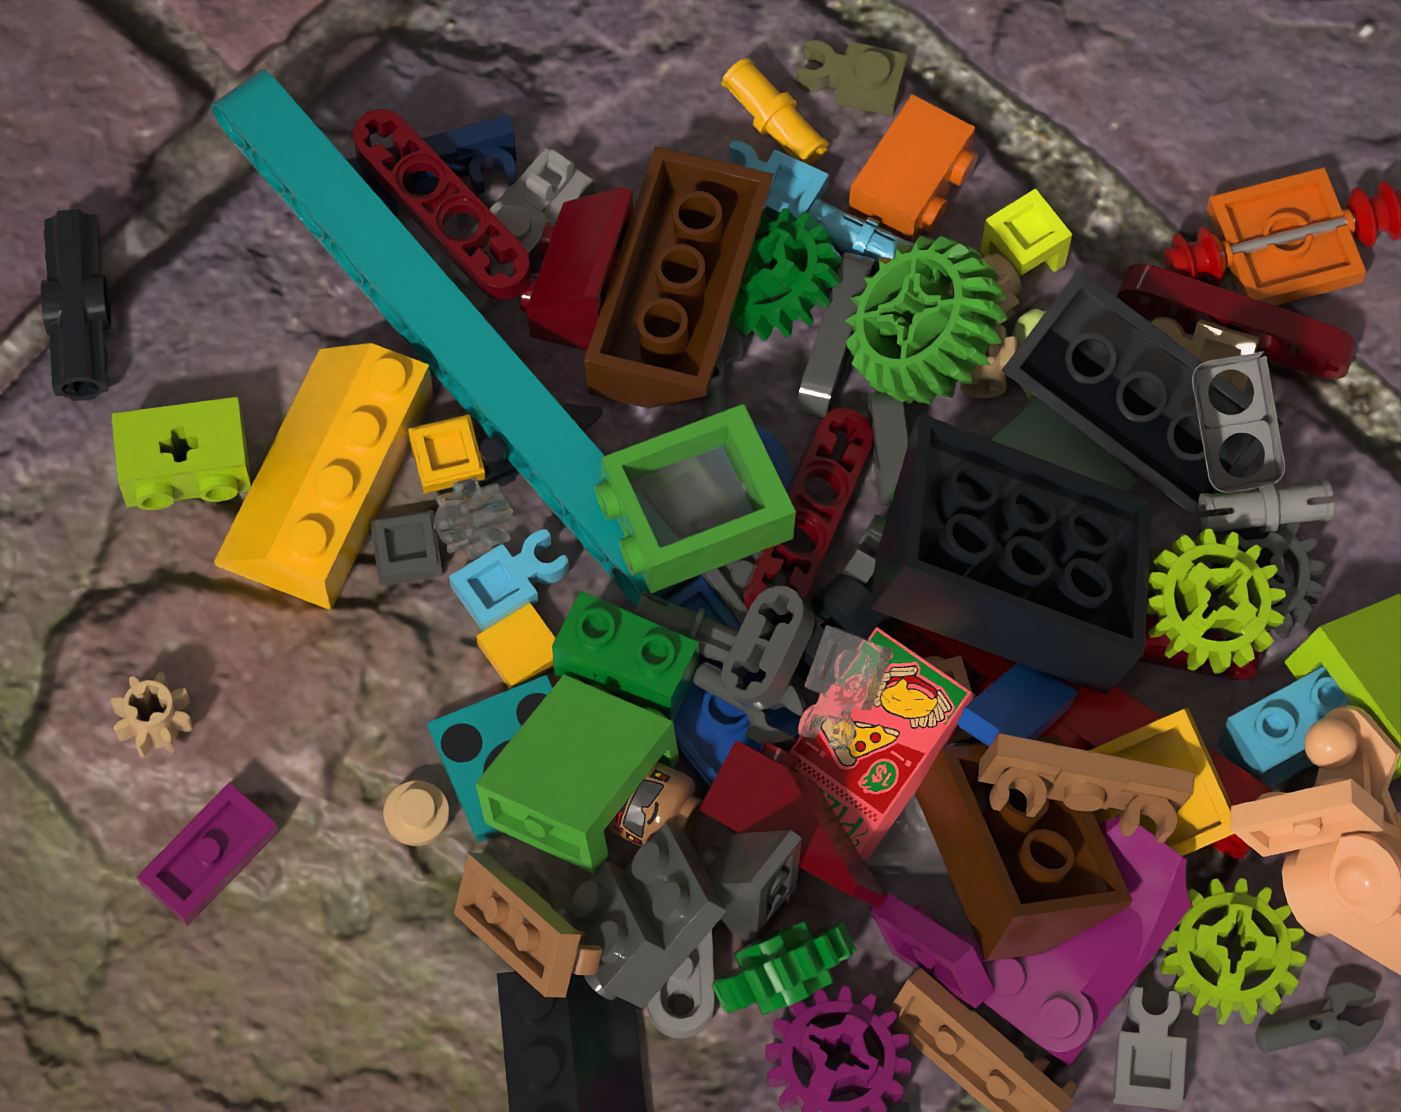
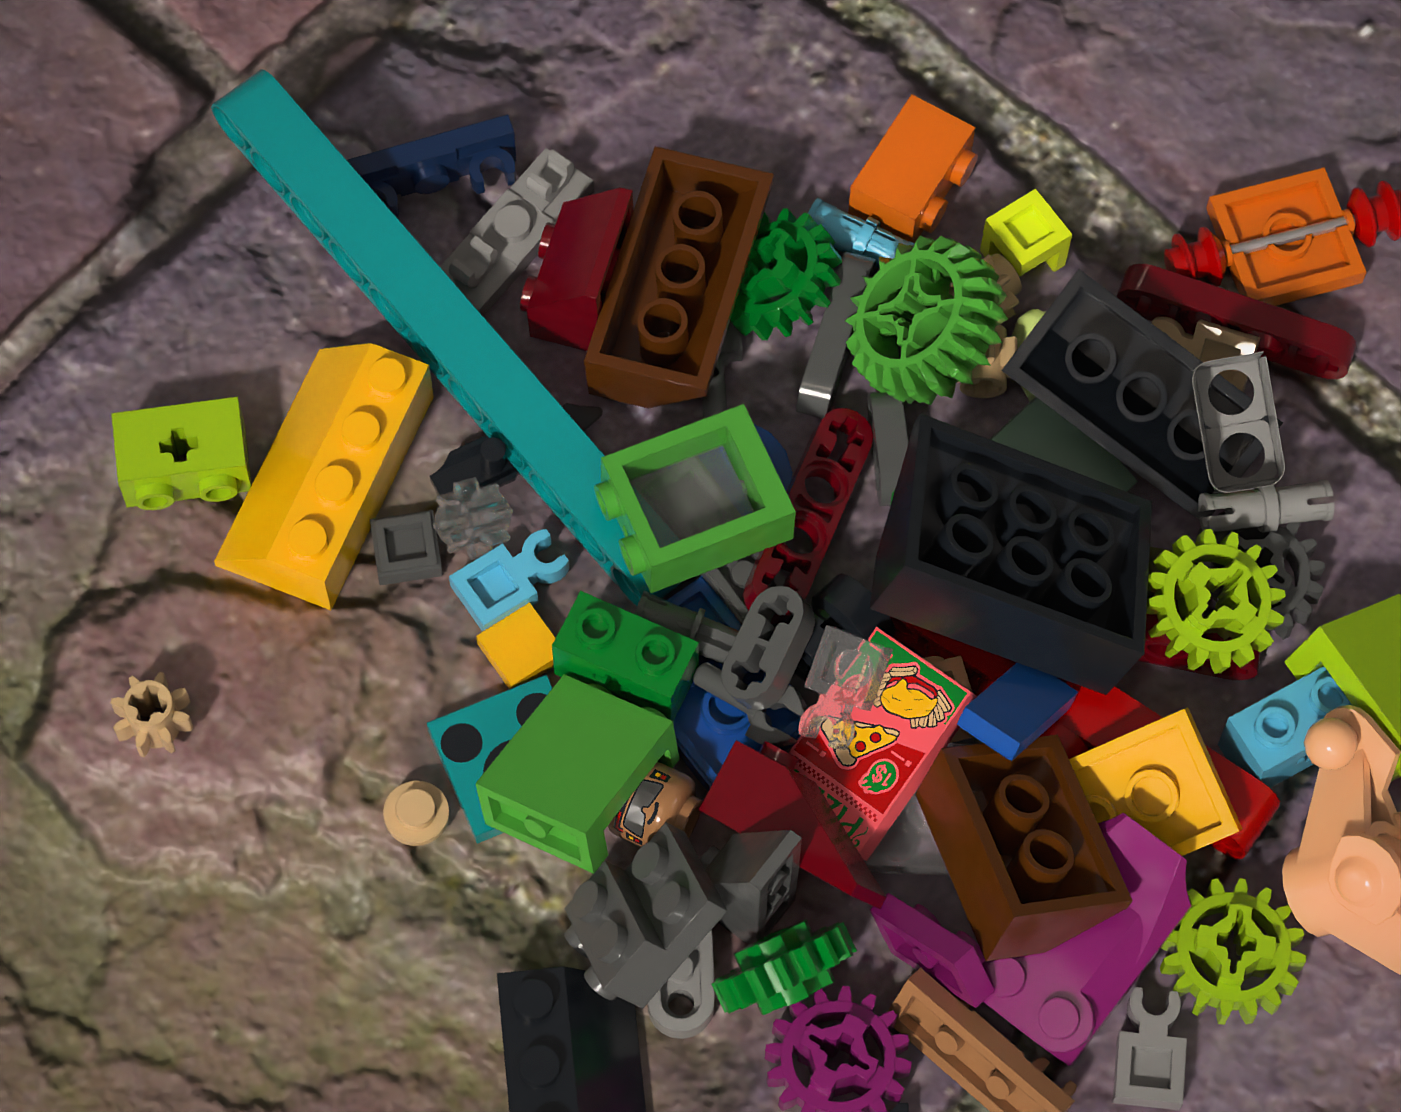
black piece [41,209,111,401] -> none
magenta plate [137,783,279,926] -> none
dark red beam [353,109,530,301] -> none
yellow tile [408,415,485,494] -> none
medium nougat plate [453,853,603,998] -> none
yellow pin [721,57,829,166] -> none
medium azure plate [729,141,829,221] -> none
olive plate [796,40,908,117] -> none
dark grey bar [842,514,886,585] -> none
medium nougat plate [978,733,1194,843] -> none
light nougat plate [1230,778,1384,857] -> none
dark grey bar [1255,981,1384,1056] -> none

